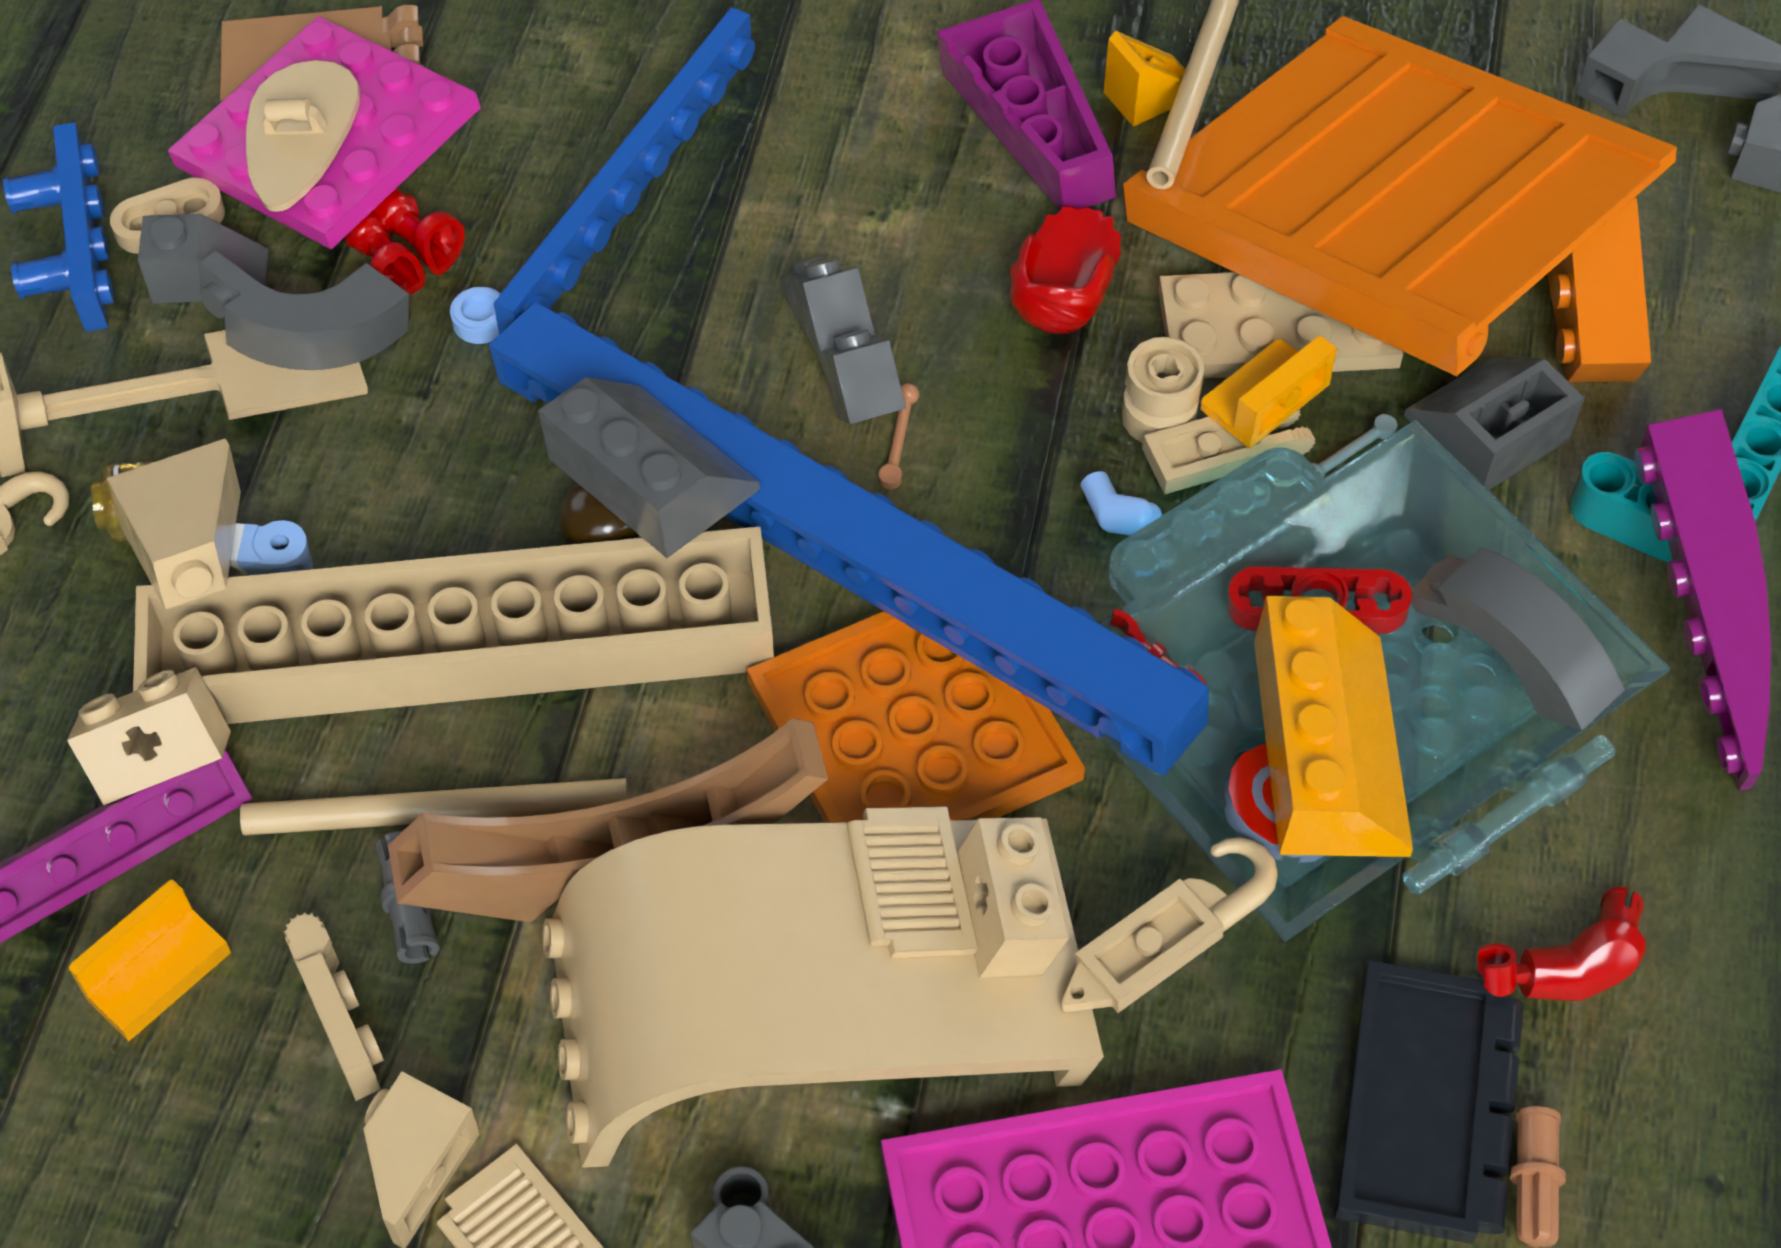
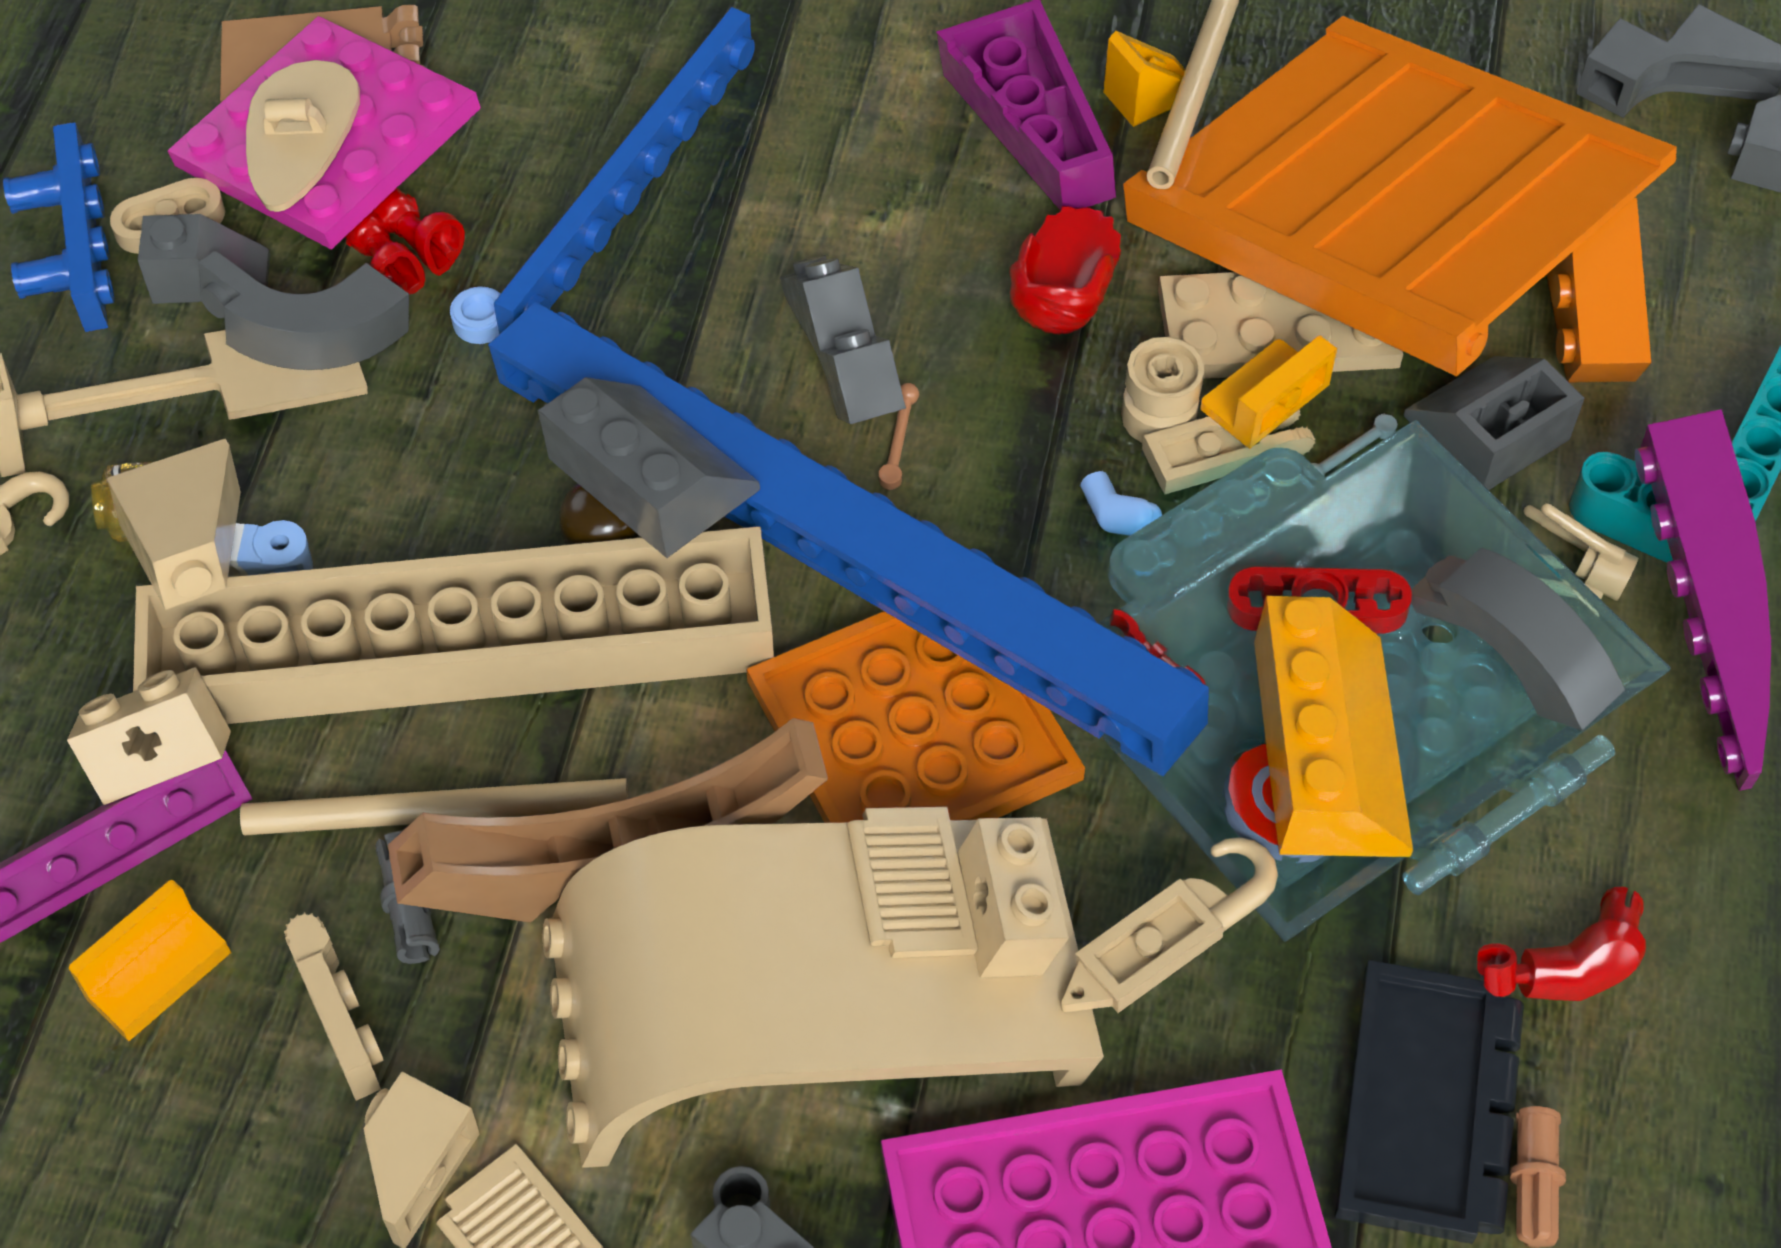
none -> tan plant [1523,503,1639,607]

